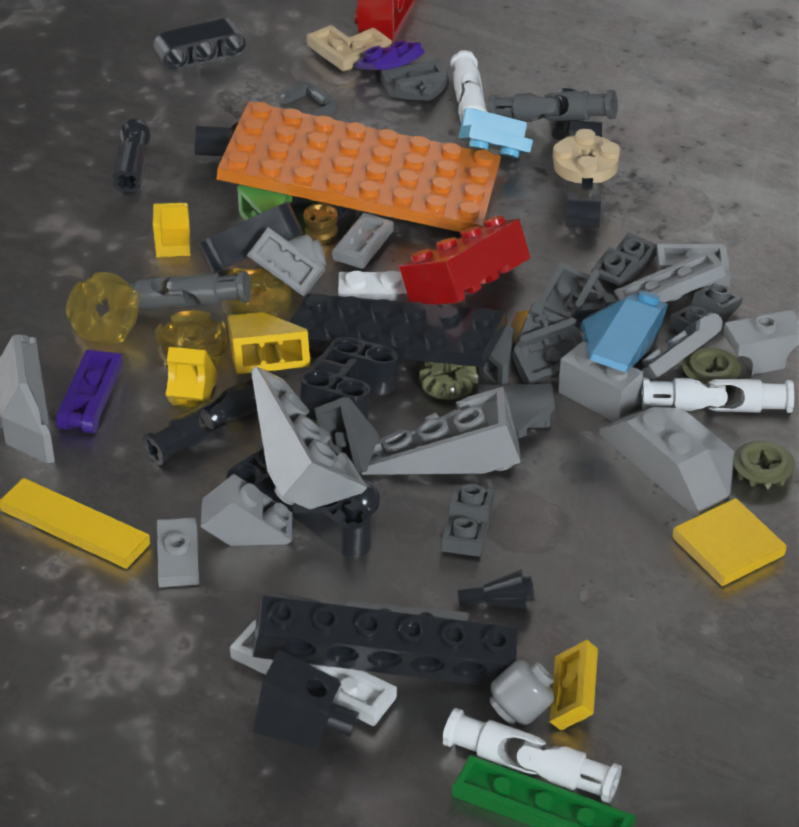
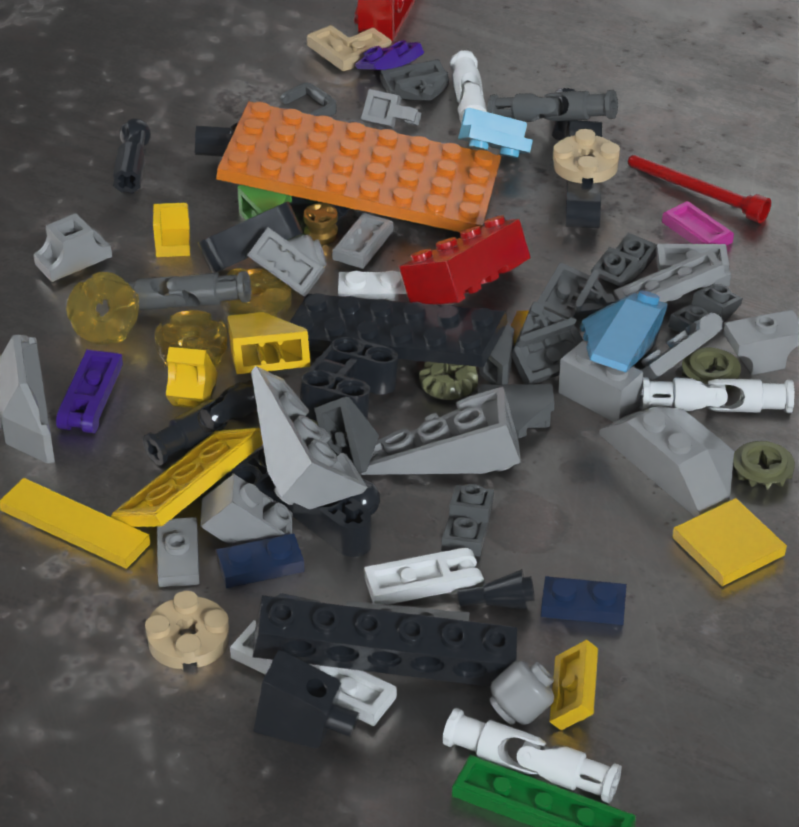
black beam [153,18,247,71] -> none
none -> light grey brick [33,213,112,282]
none -> yellow tile [111,428,263,527]
none -> tan plate [145,591,230,669]
none -> dark blue plate [216,533,305,589]
none -> light grey plate [361,89,422,129]
none -> white plate [364,548,485,605]
none -> dark blue plate [541,576,627,625]
none -> red piece [628,155,771,224]
none -> dark pink tile [662,201,734,246]

